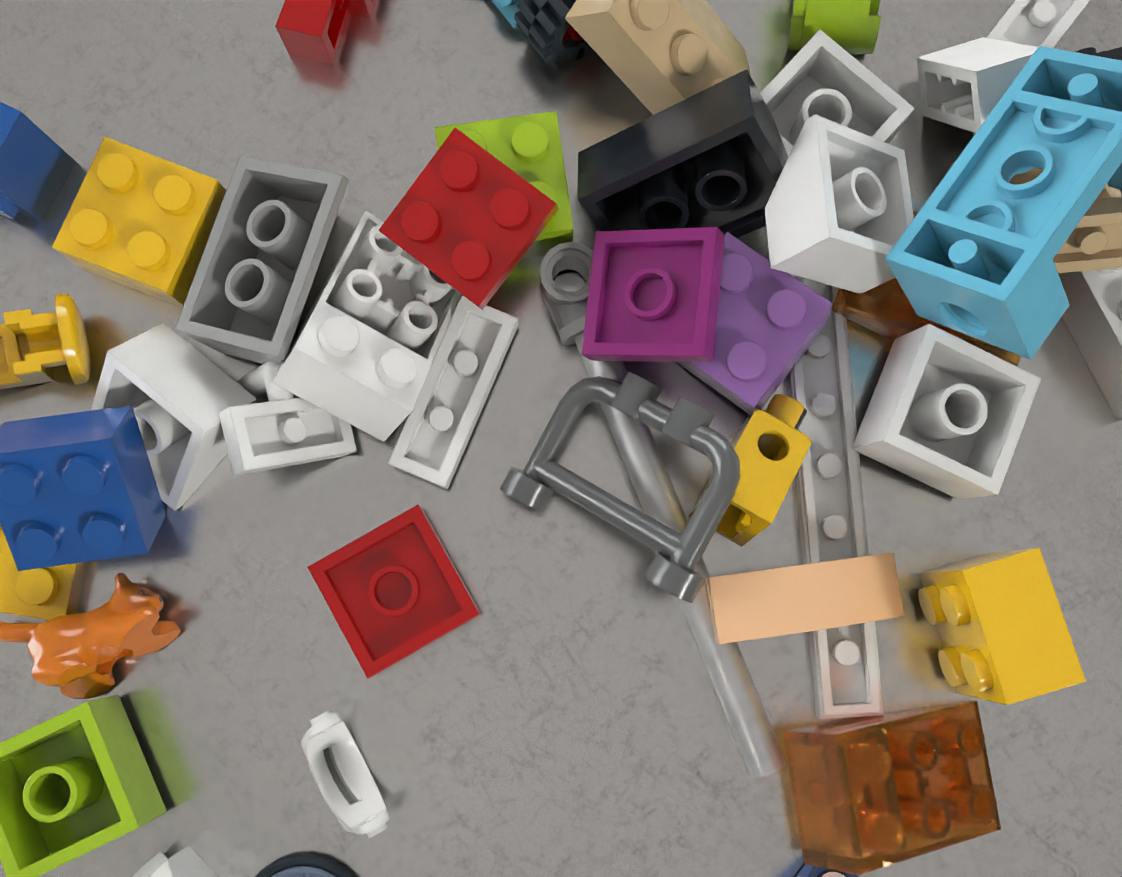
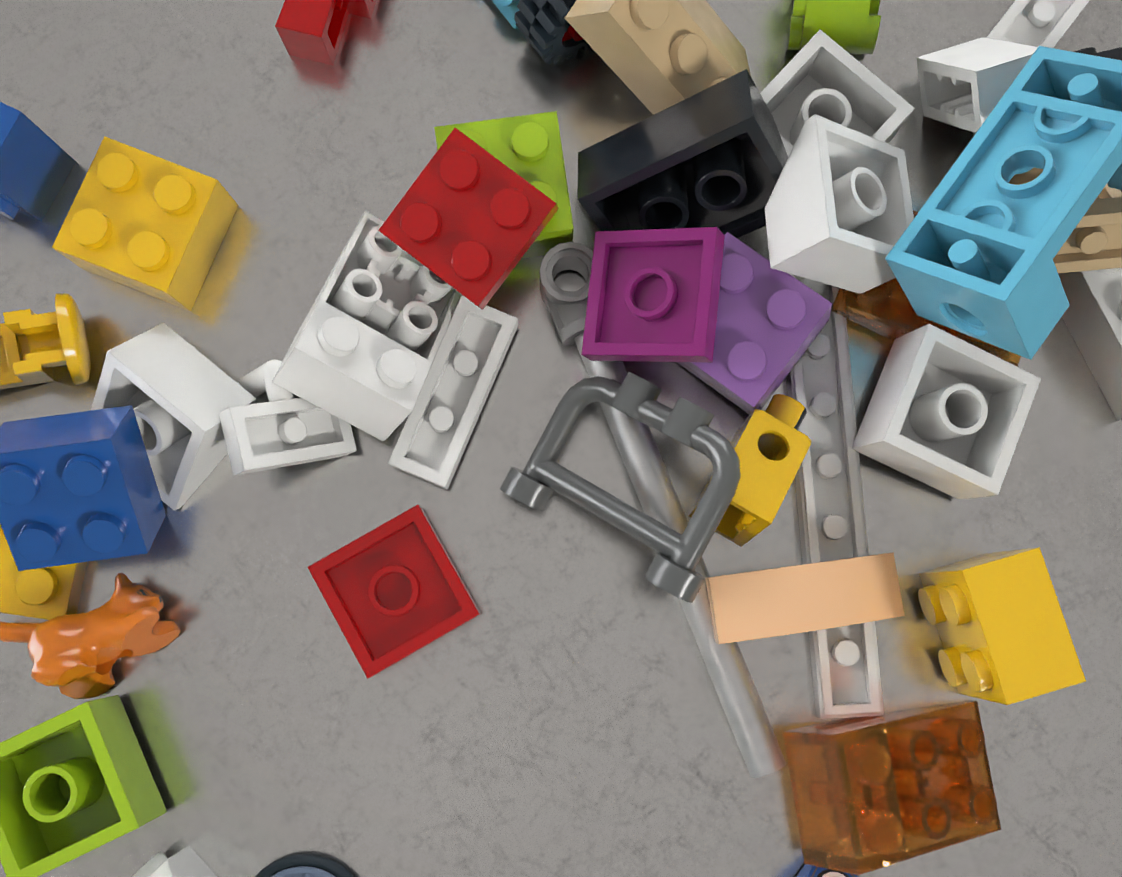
light grey slope [175,156,349,364] -> none
white helmet [301,710,390,838] -> none

